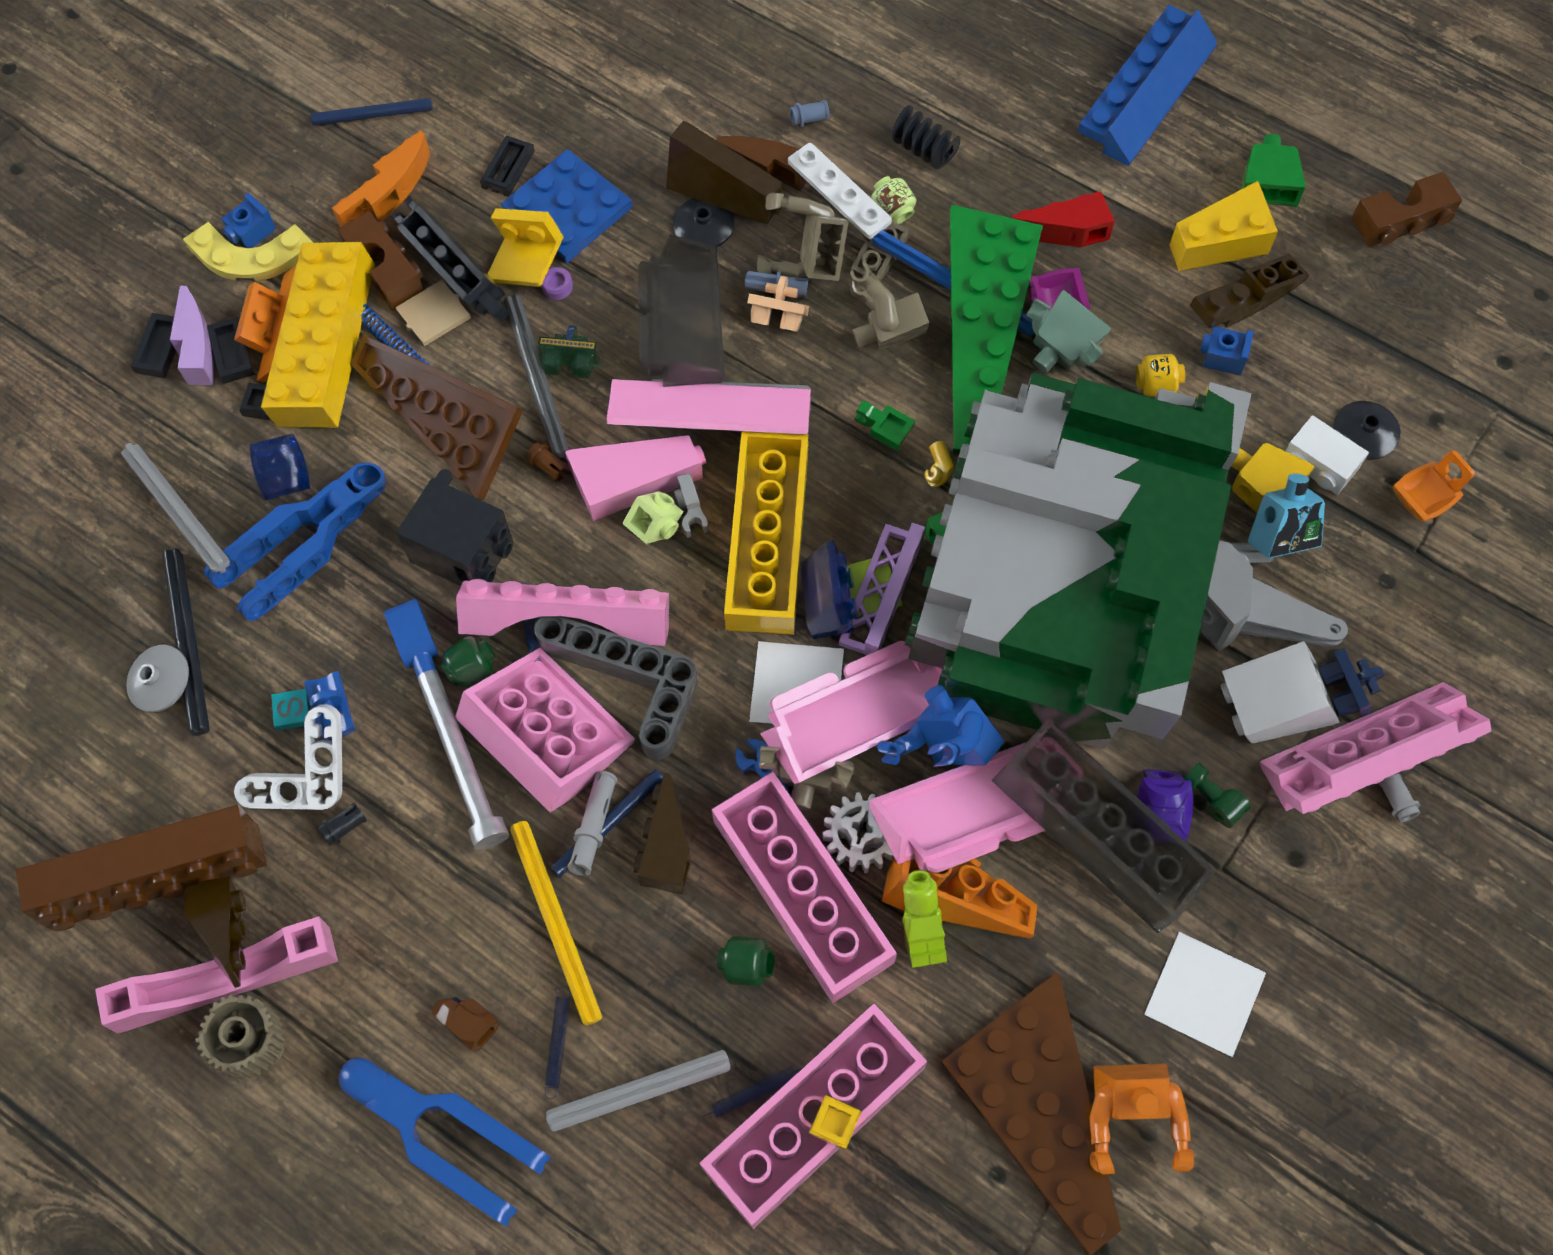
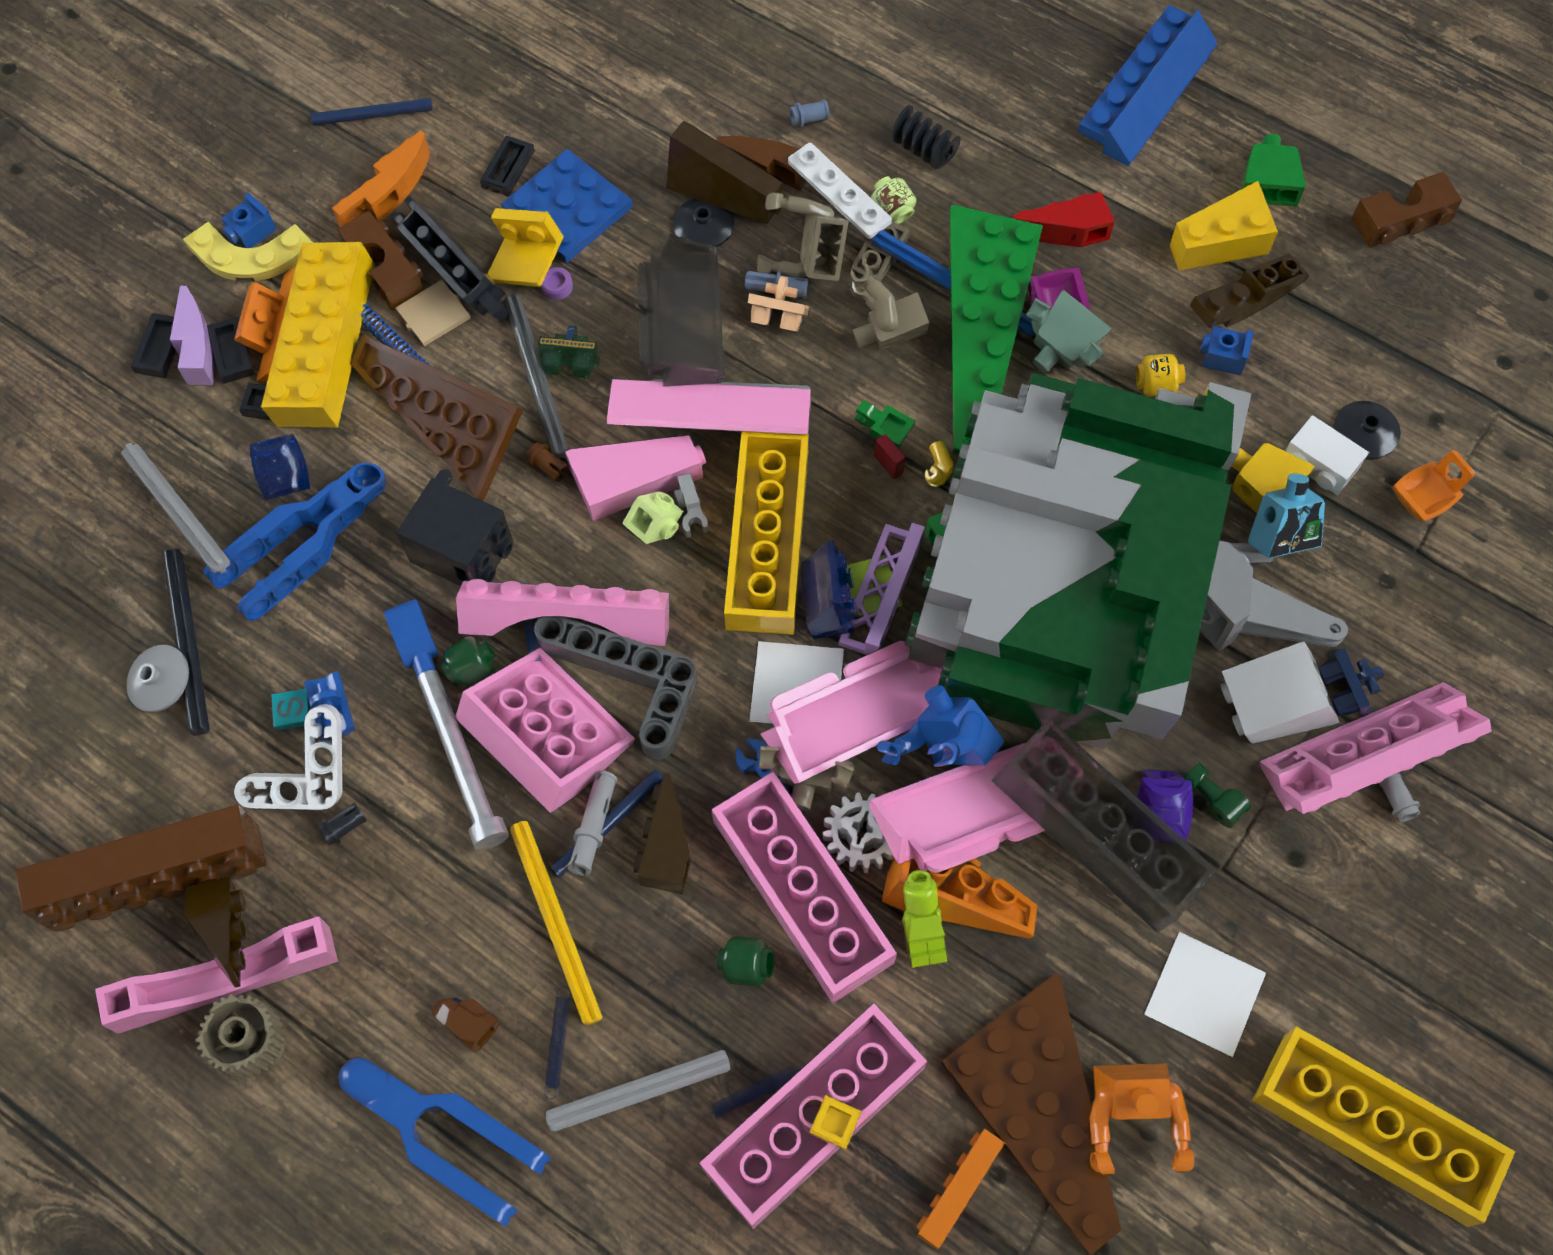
none -> dark red tile [874,434,905,479]
none -> orange piece [916,1128,1005,1250]
none -> yellow brick [1252,1026,1516,1227]

